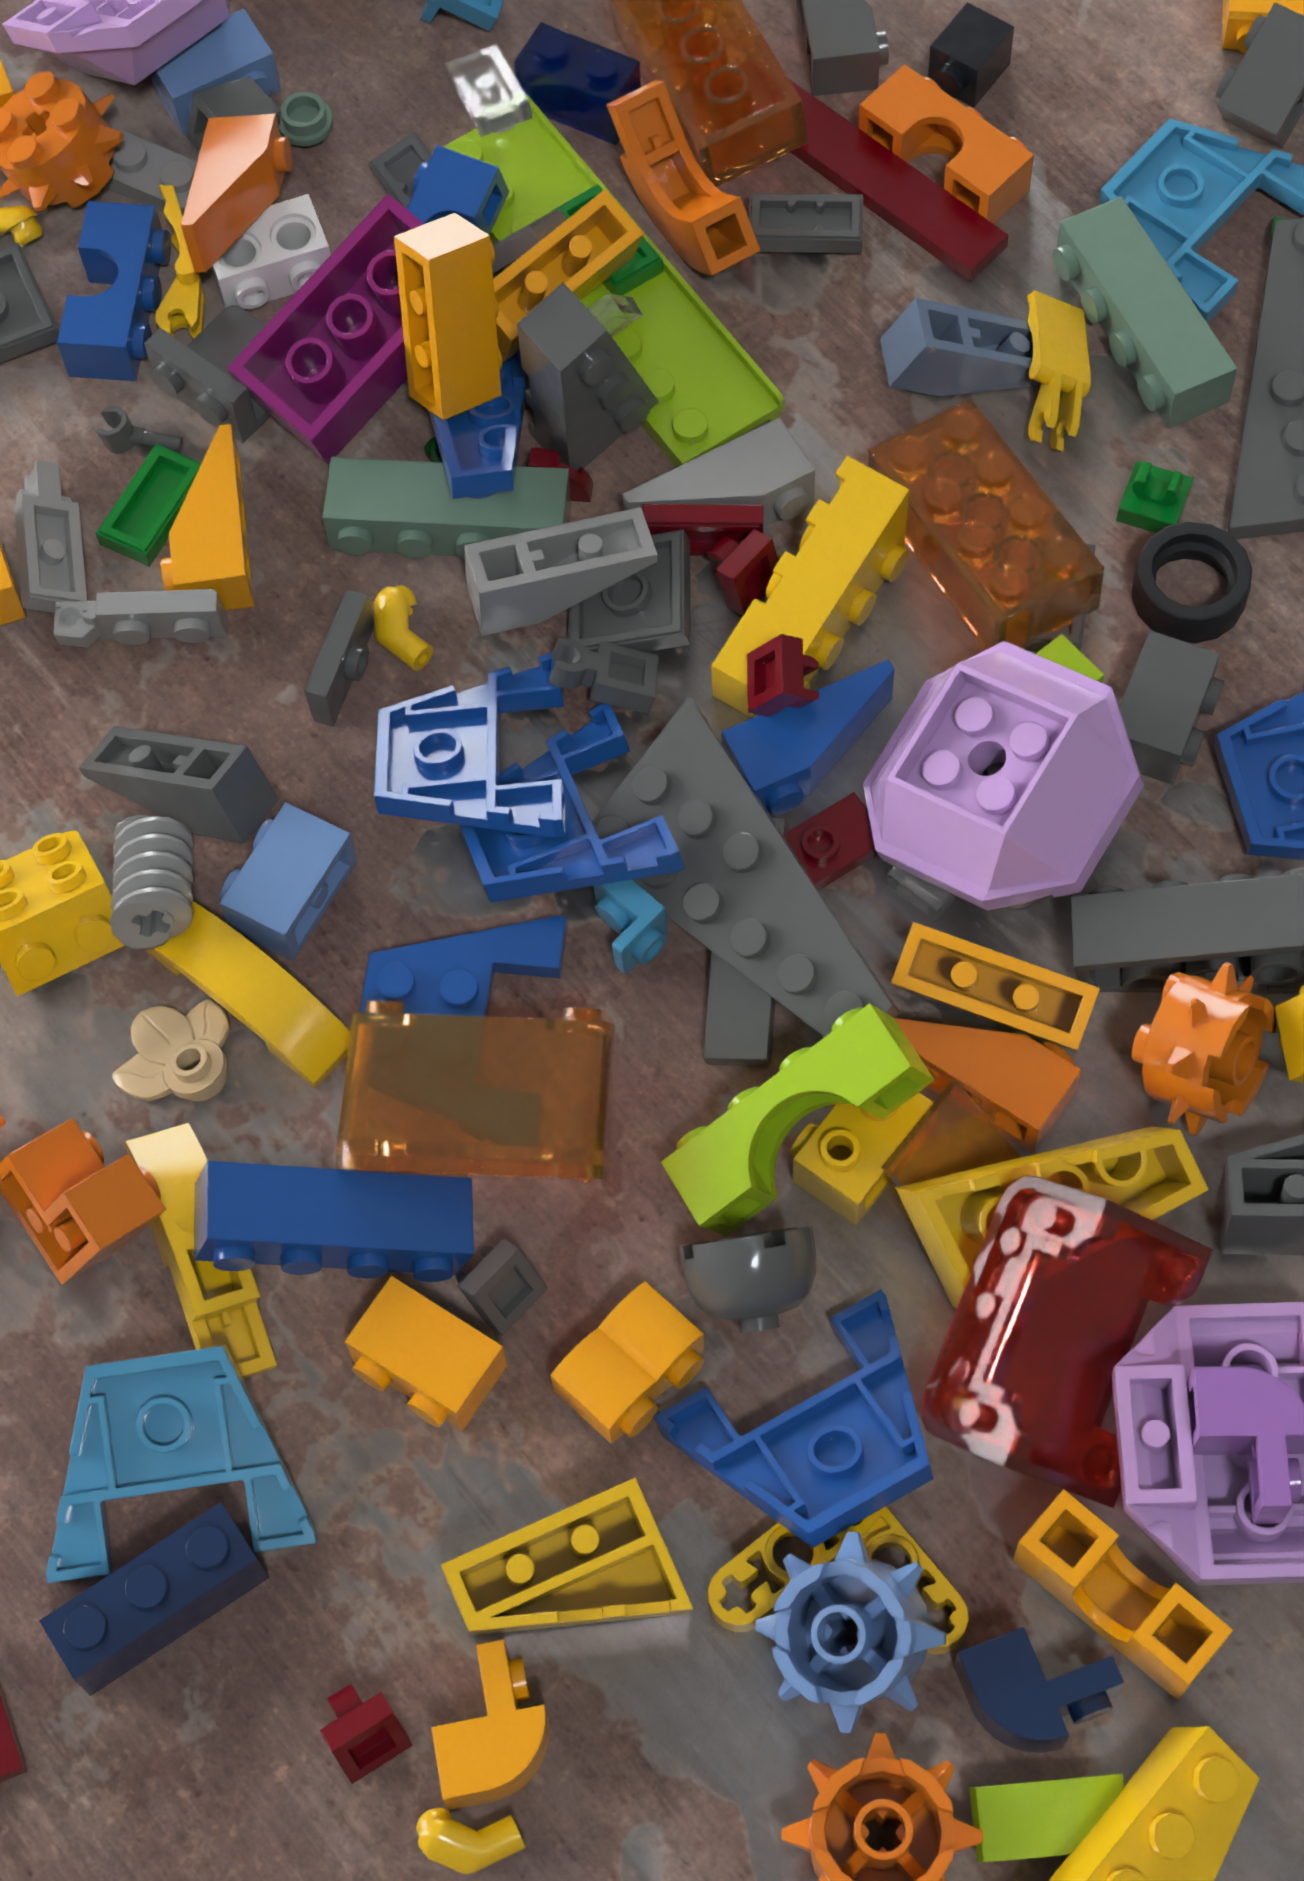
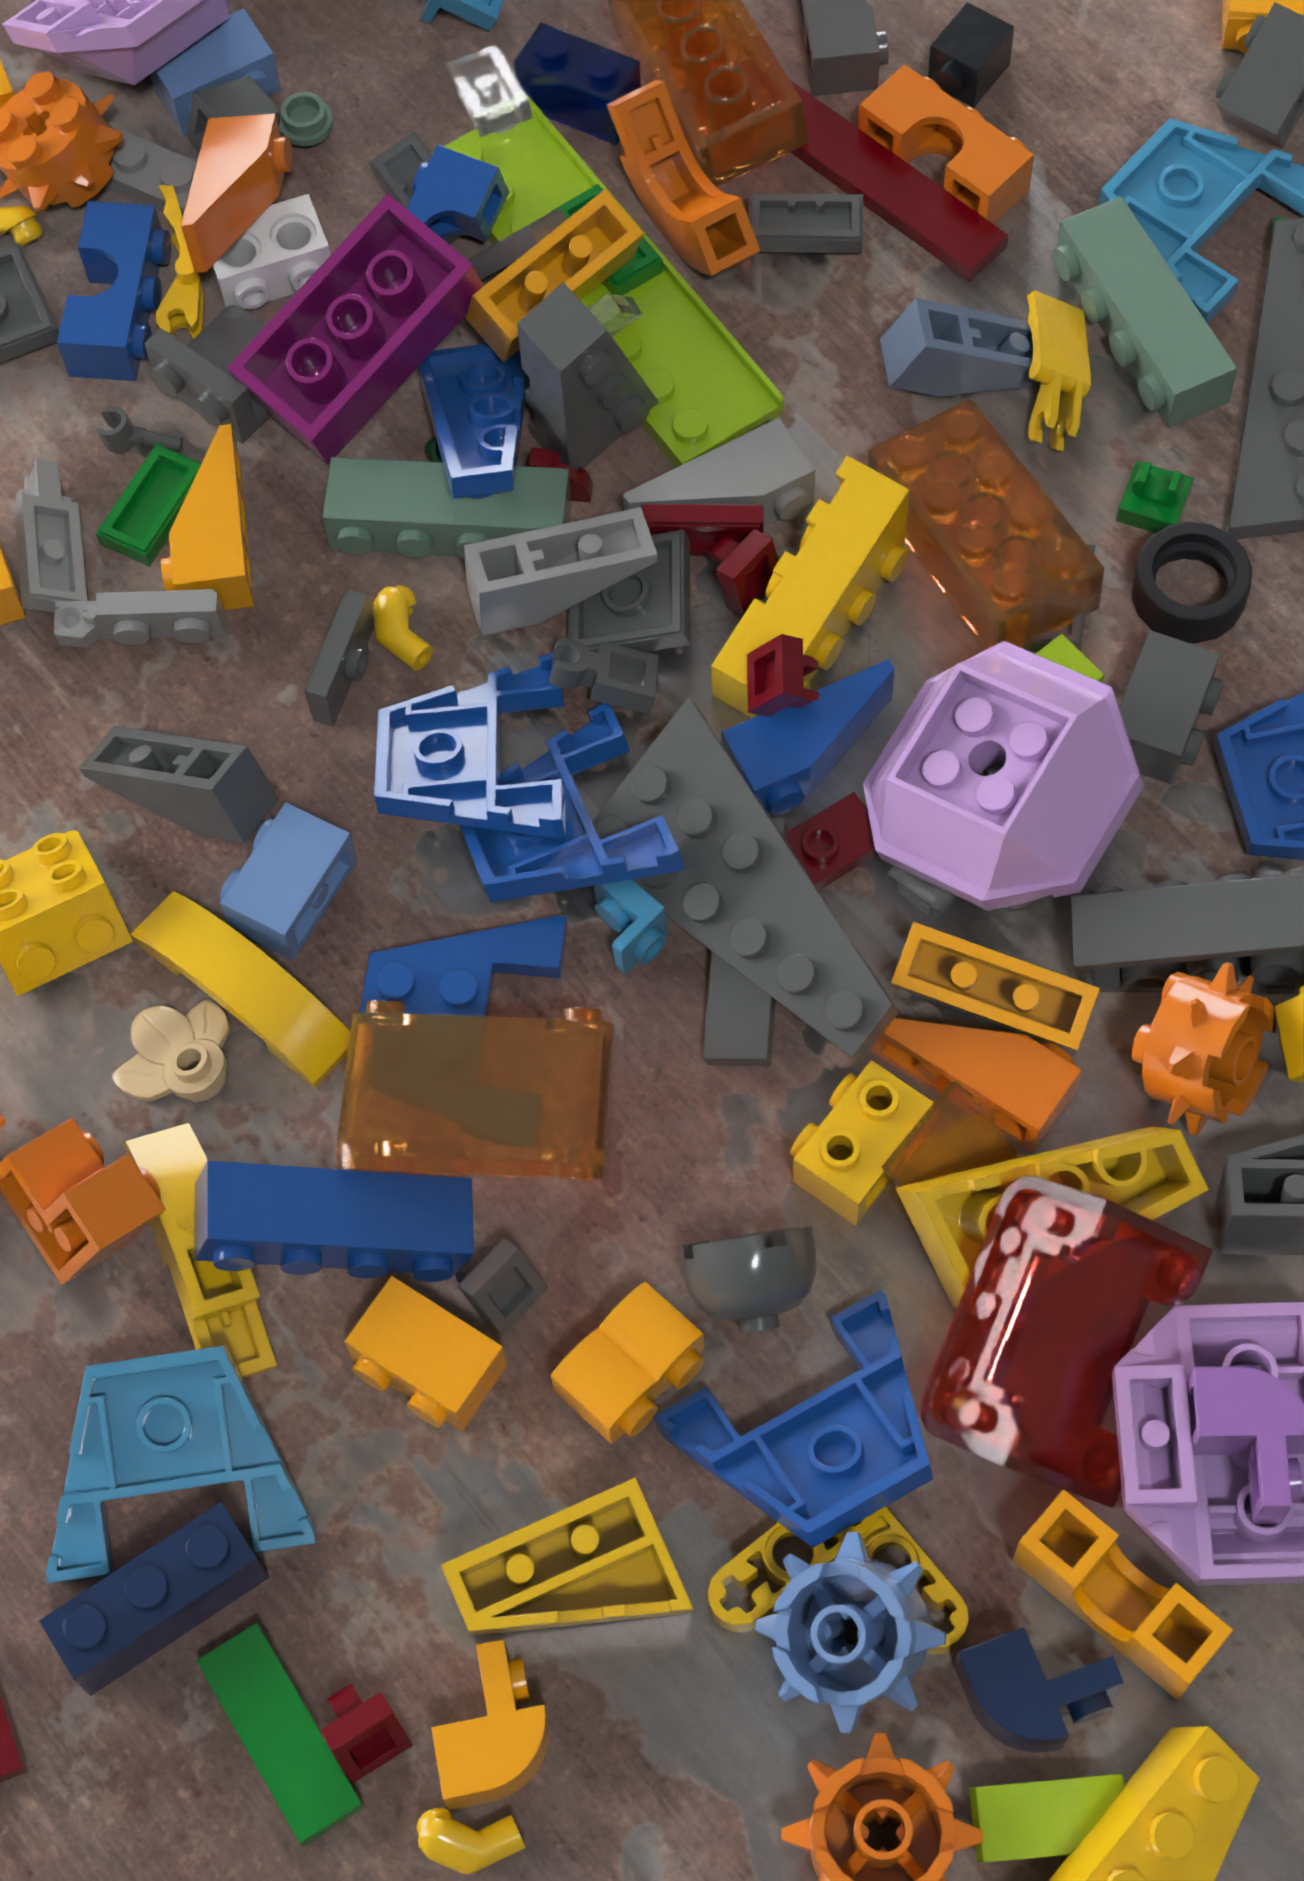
light grey piece [110,814,194,950] -> none
light orange brick [394,213,503,420] -> none
lime arch [661,1003,934,1237] -> none
none -> green tile [196,1623,365,1847]

